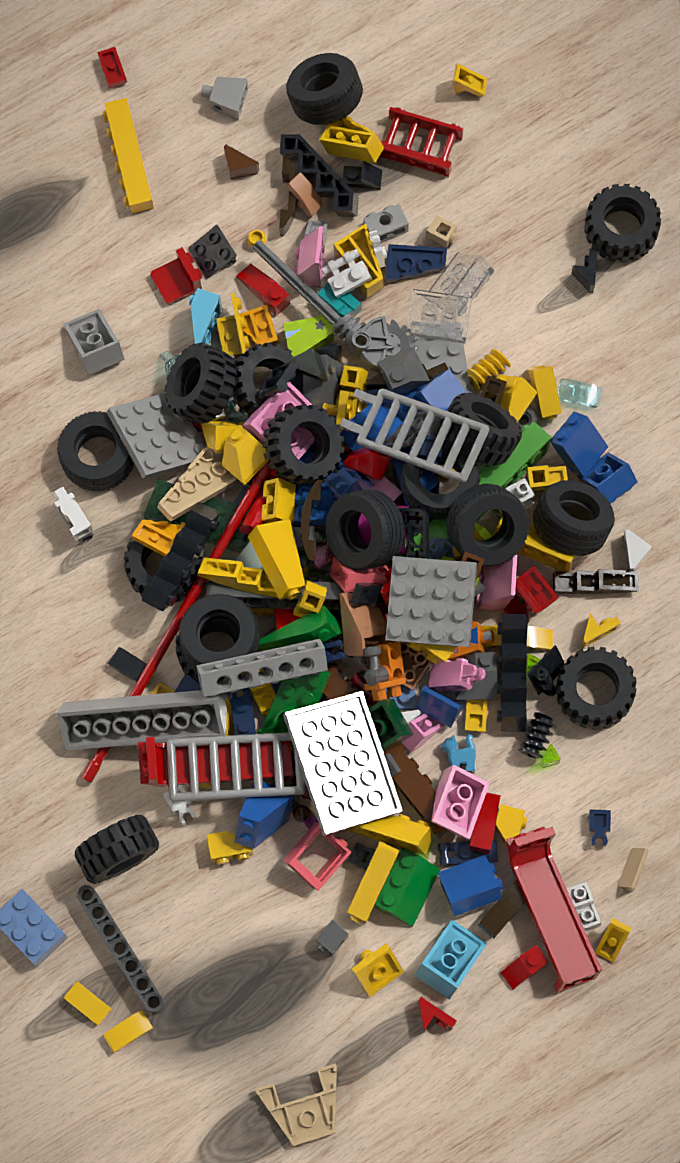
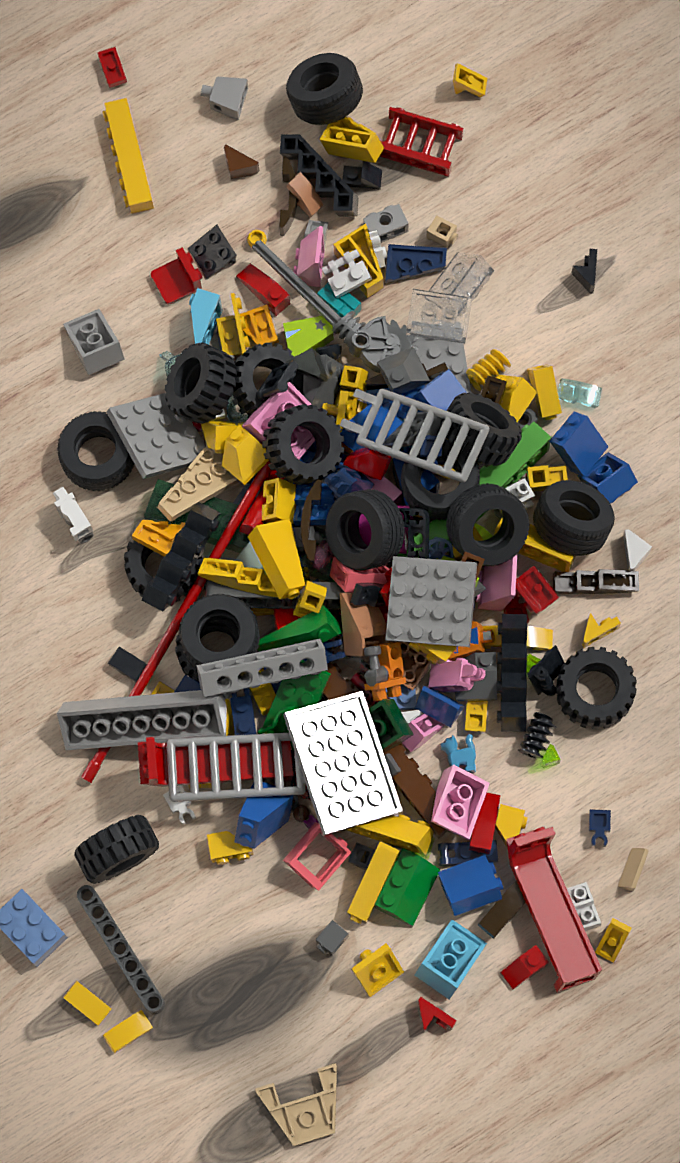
black tyre [584,183,661,263] -> none

